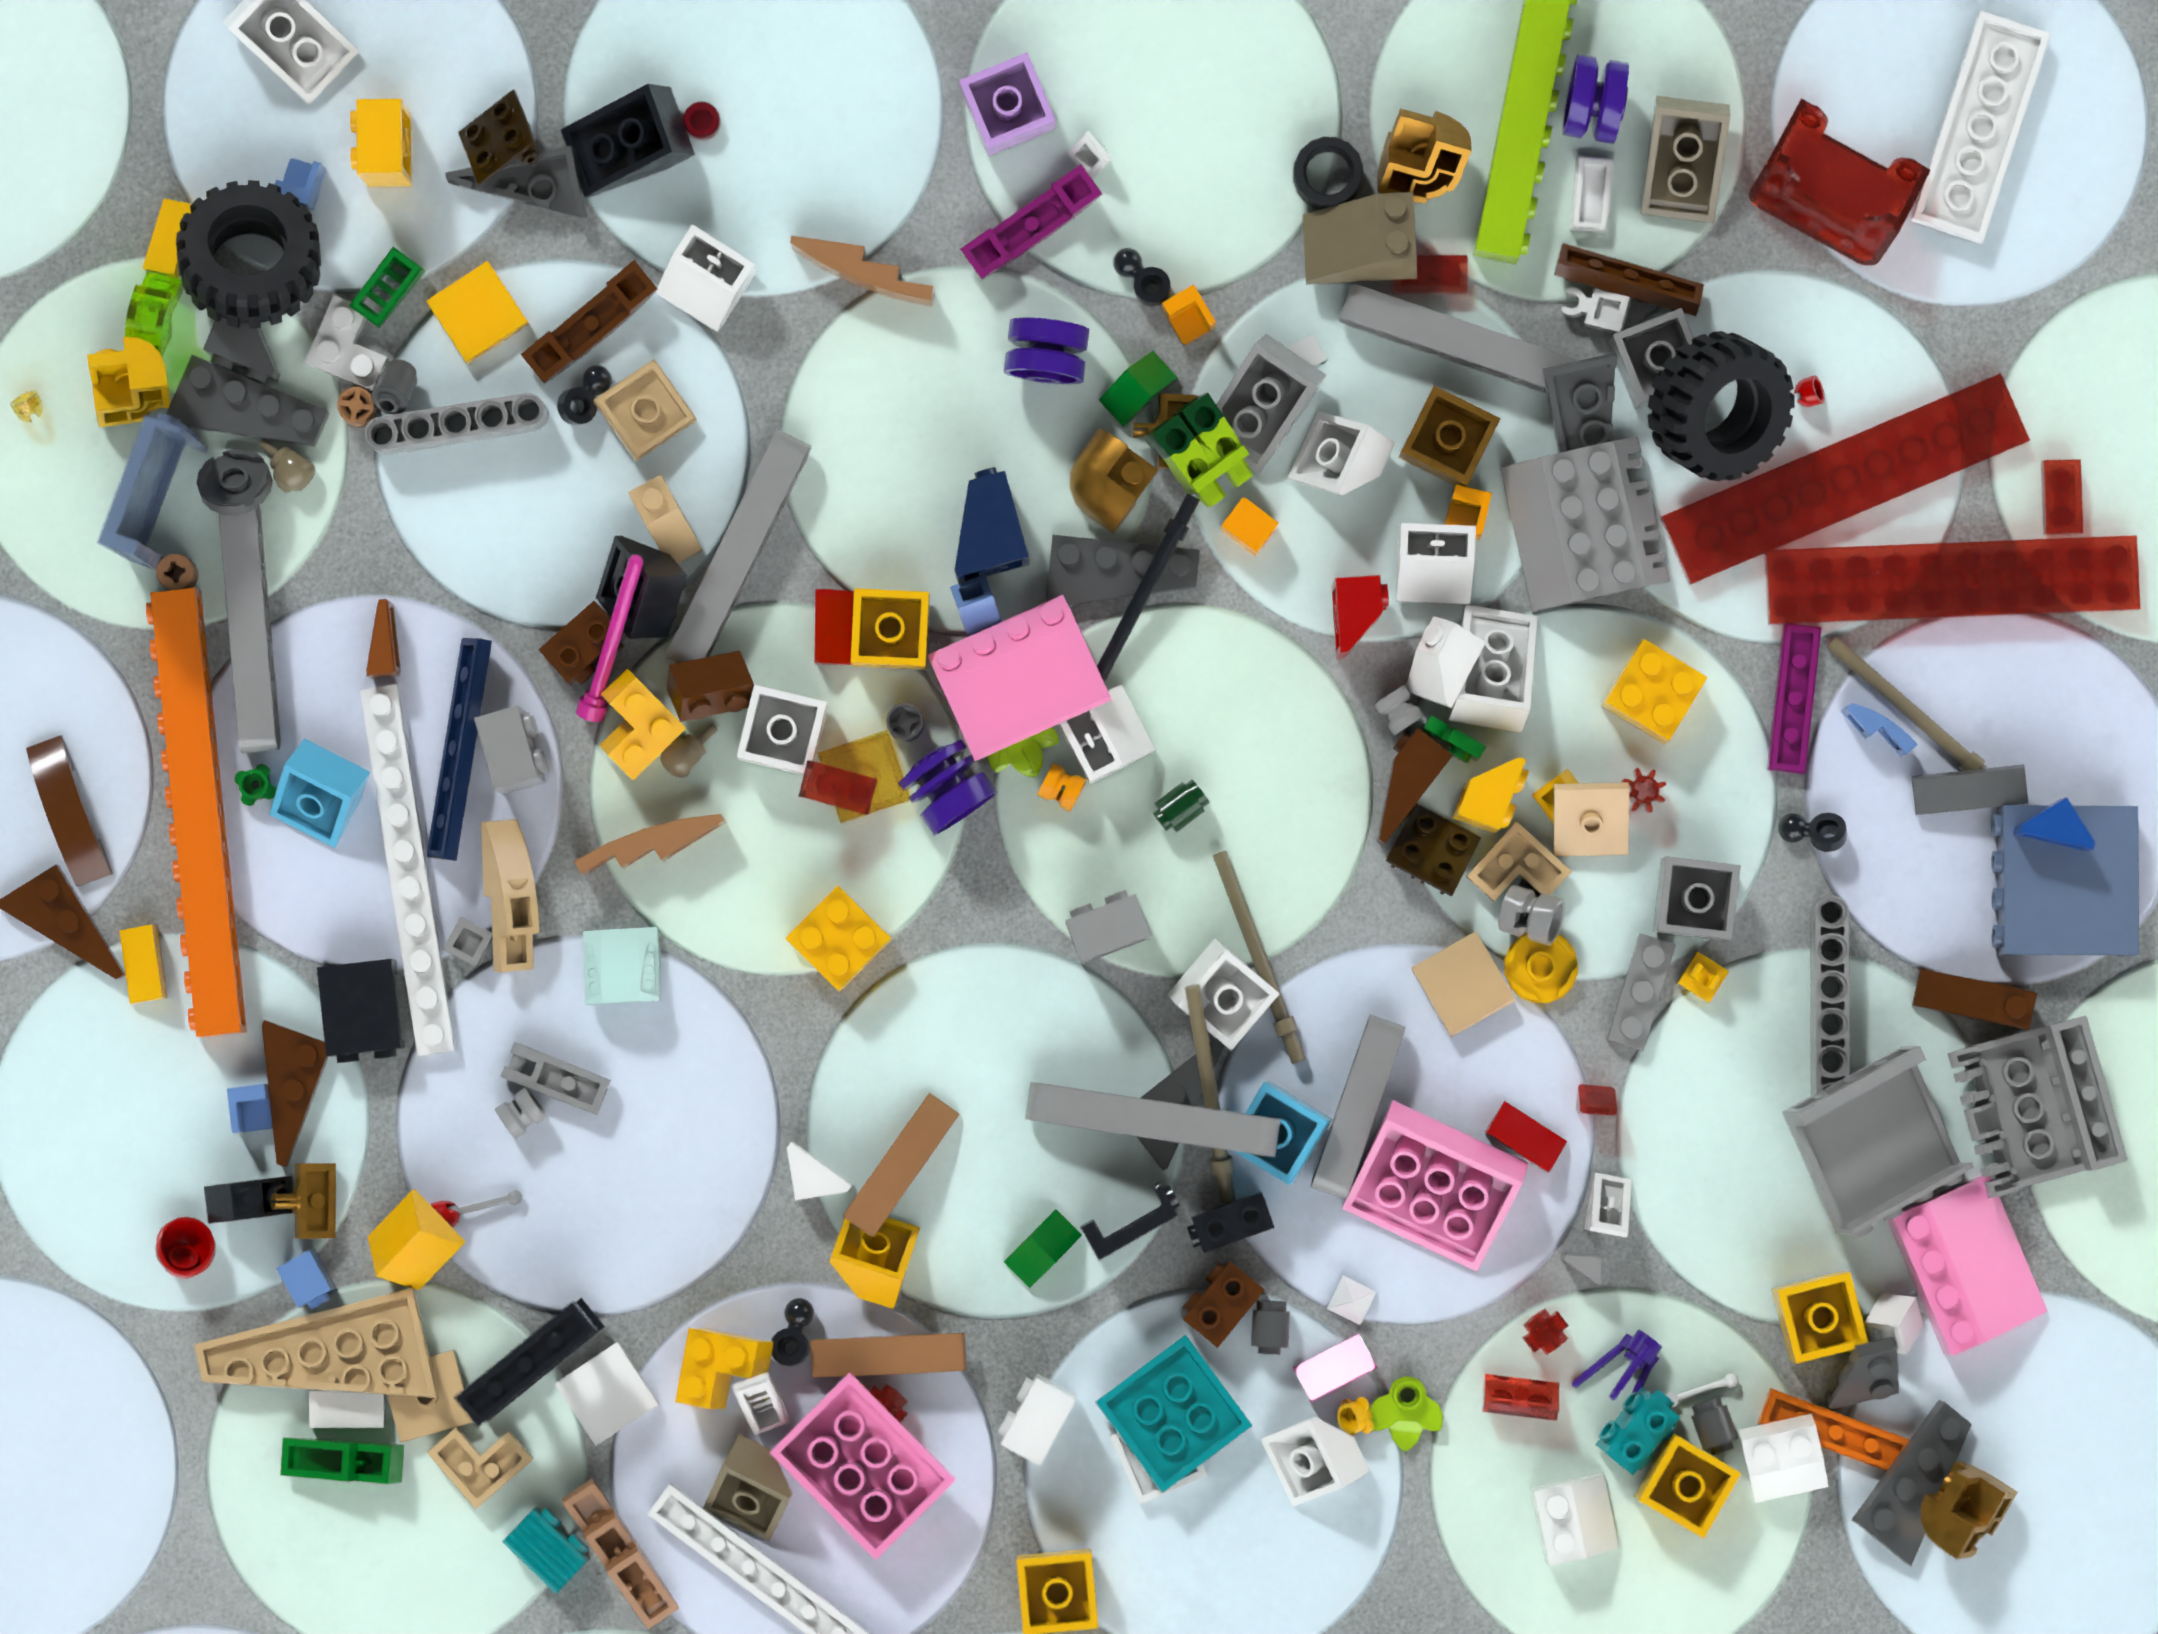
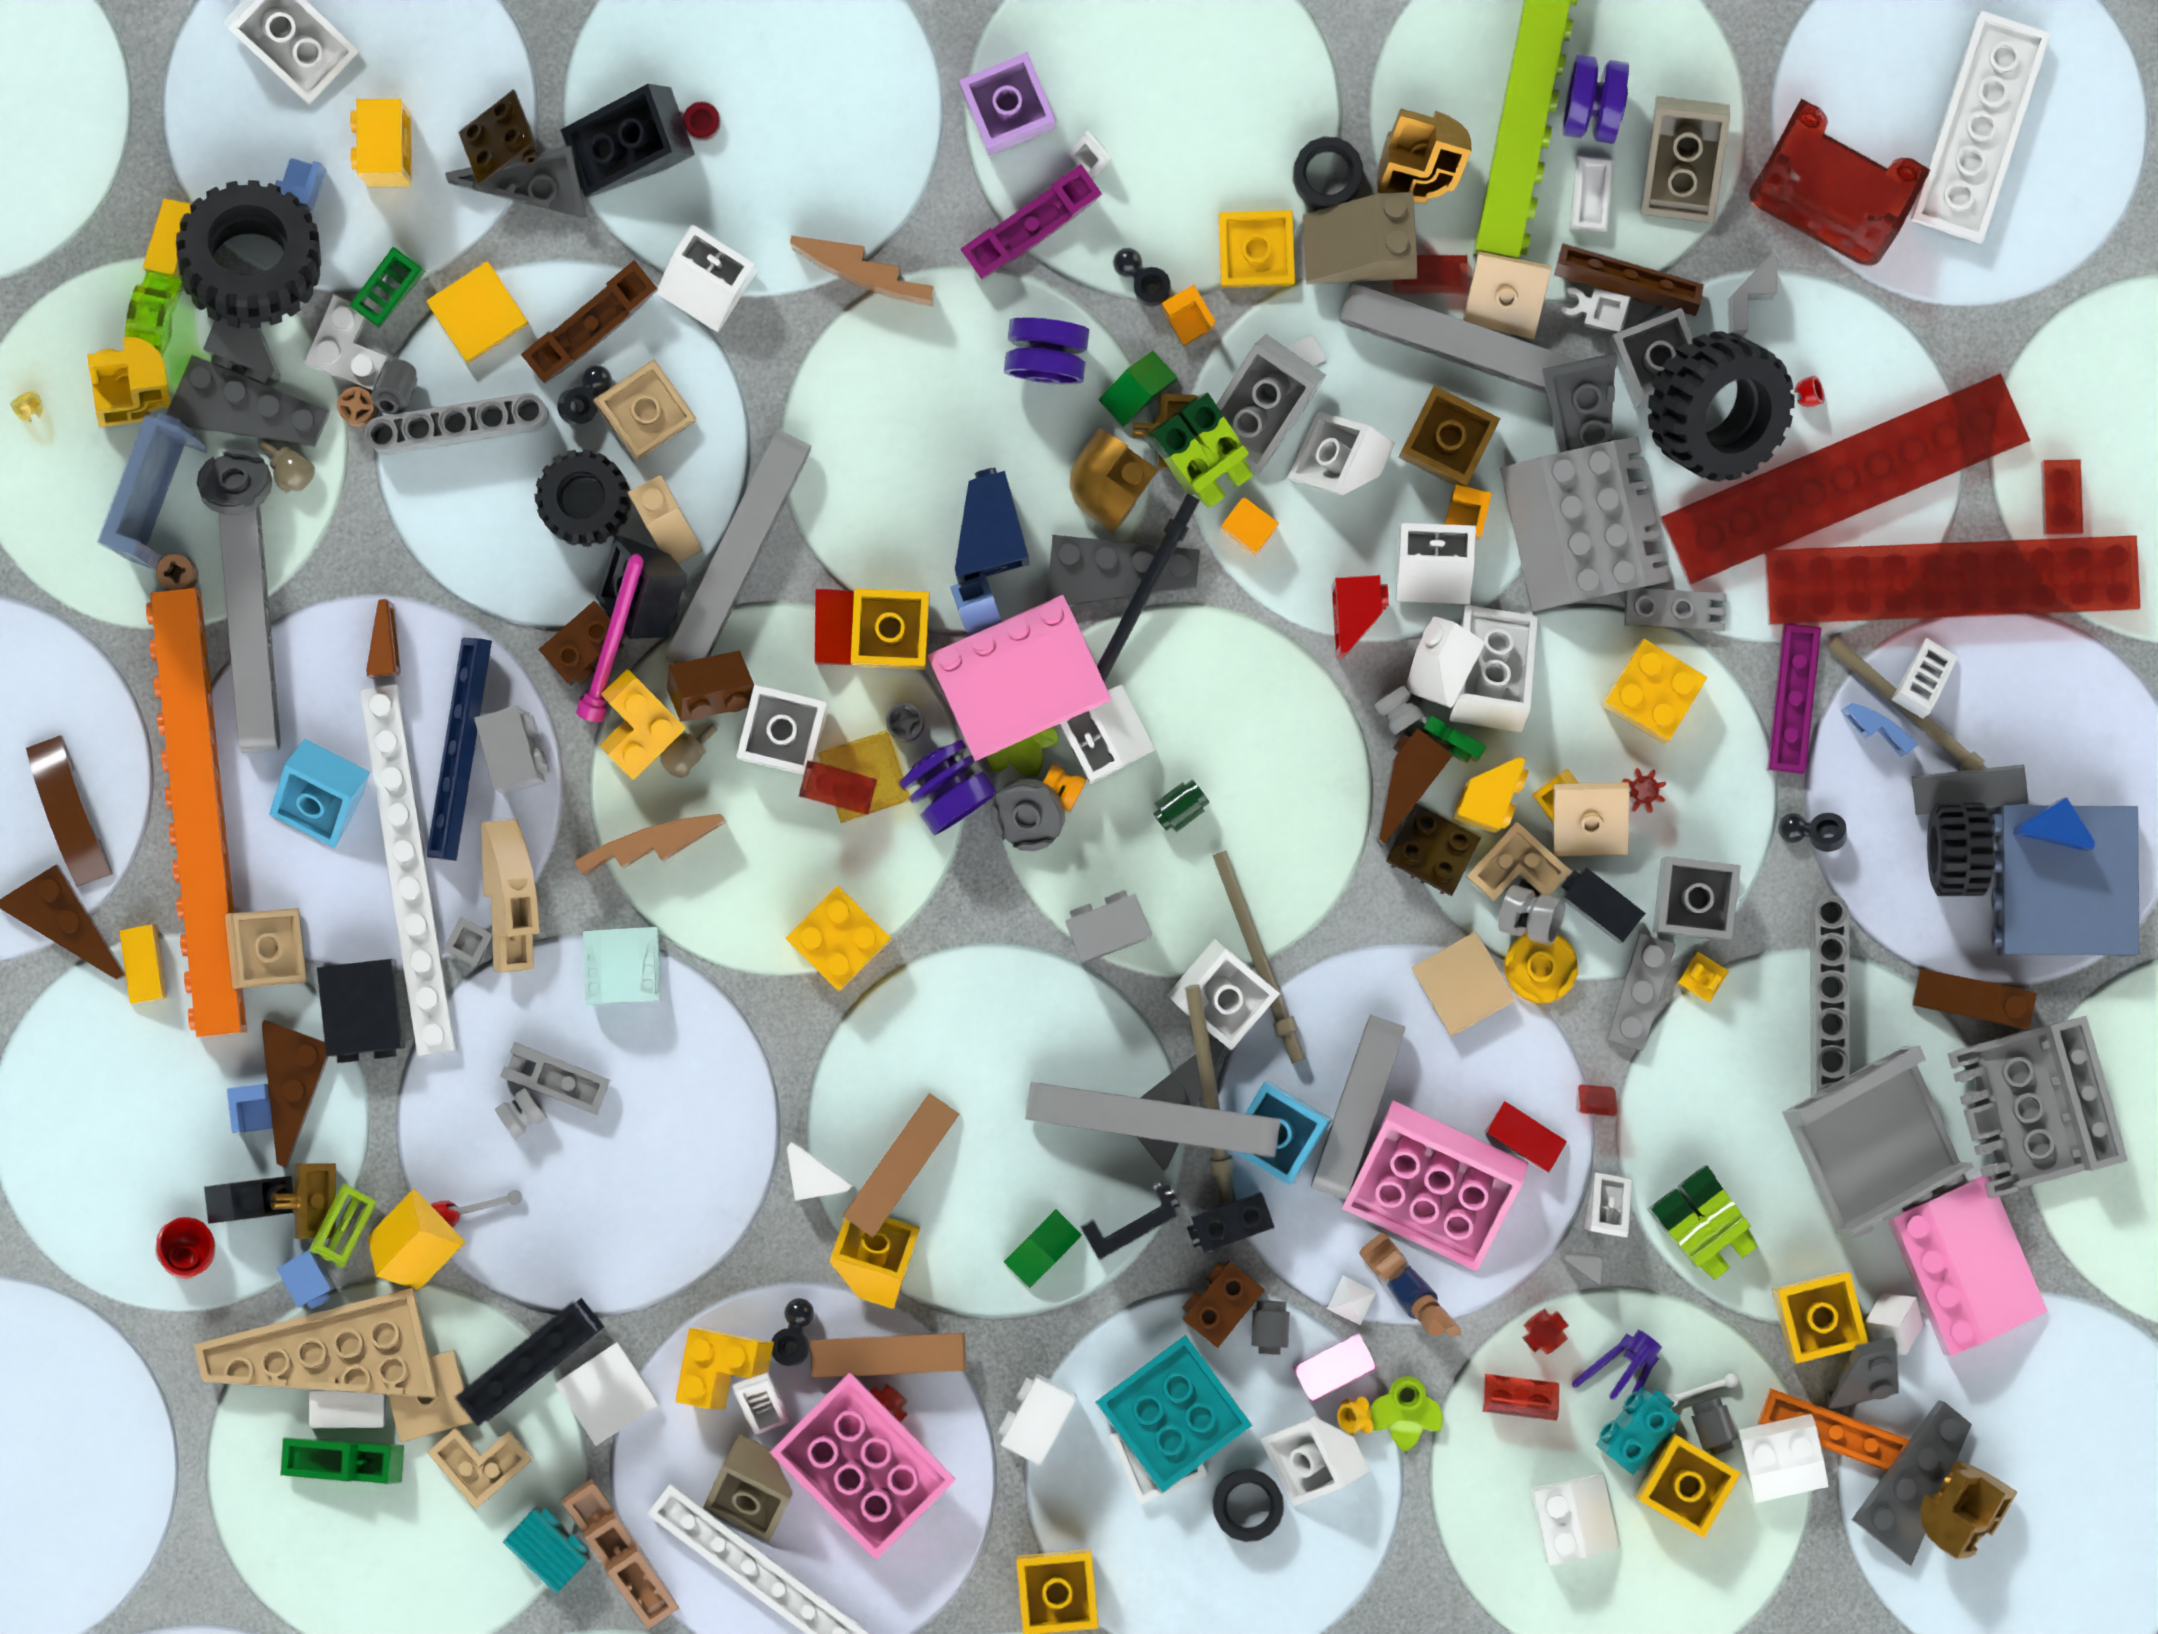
green plate [234,764,277,806] -> none
none -> tan plate [225,908,307,989]
none -> lime tile [308,1184,377,1268]
none -> black tyre [534,449,632,547]
none -> dark grey tile [991,778,1065,851]
none -> black tyre [1212,1469,1284,1542]
none -> yellow tile [1218,210,1295,288]
none -> medium nougat piece [1359,1233,1461,1337]
none -> tan plate [1463,251,1551,339]
none -> black brick [1561,867,1646,944]
none -> light grey hinge [1624,588,1727,631]
none -> lime hips [1647,1165,1758,1280]
none -> light grey slope [1728,256,1777,336]
none -> white slope [1891,638,1958,719]
none -> black tyre [1927,802,1994,896]

